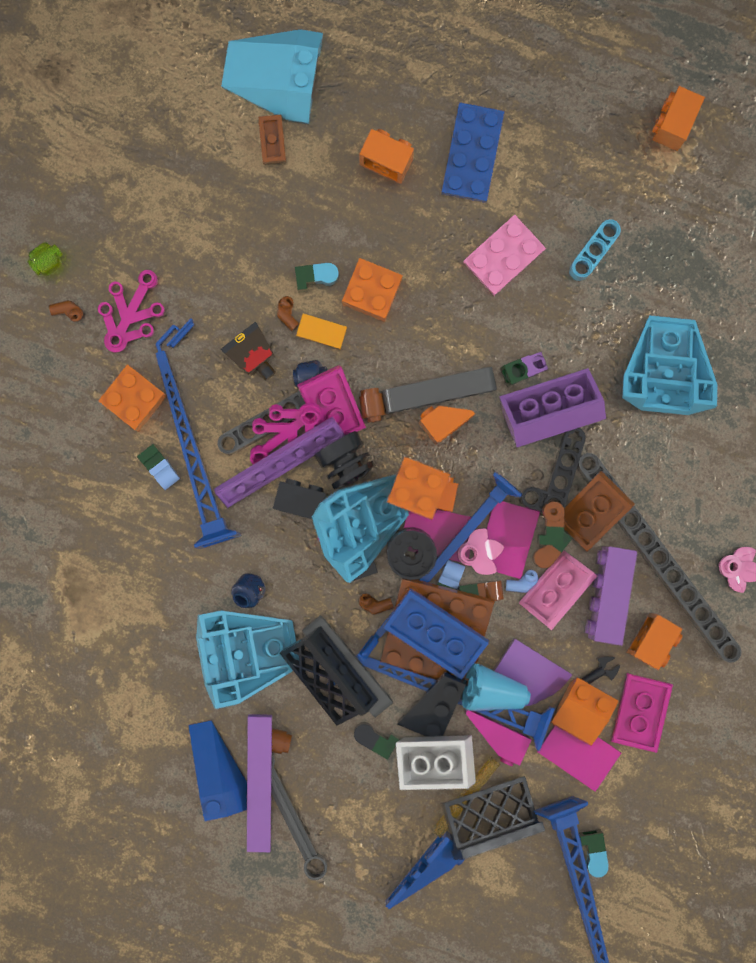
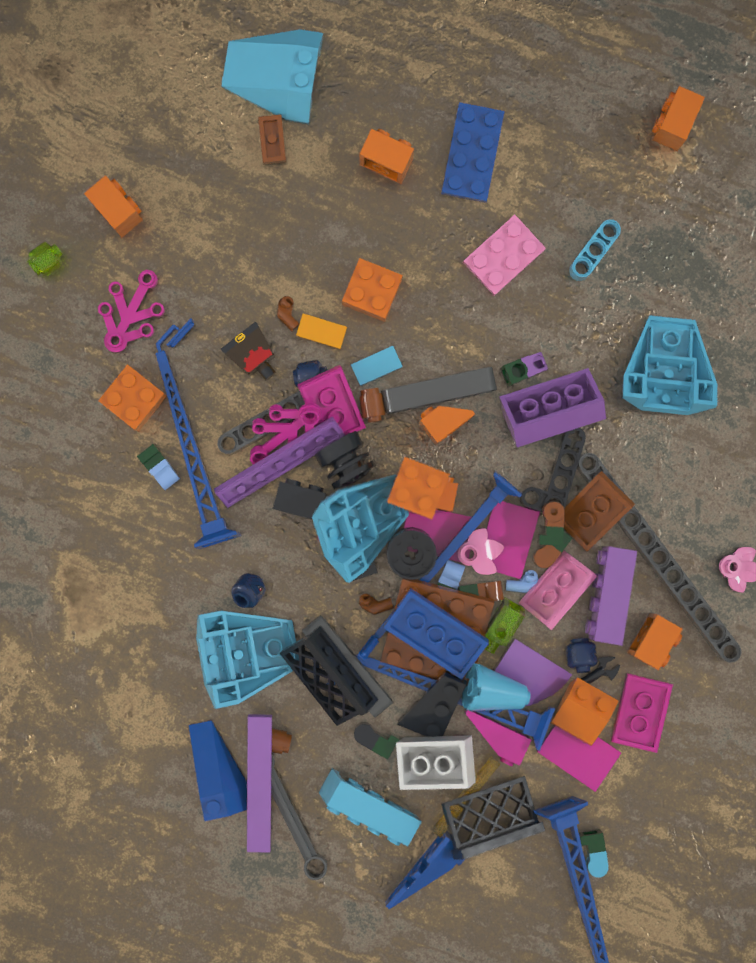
dark orange arm [49,300,83,322] -> none
leg [295,263,339,293] -> none
none -> orange brick [84,175,143,238]
none -> medium azure wedge [319,768,422,846]
none -> medium azure tile [351,346,403,386]
none -> clear neon green torso [485,597,525,654]
none -> dark blue head [566,638,598,673]

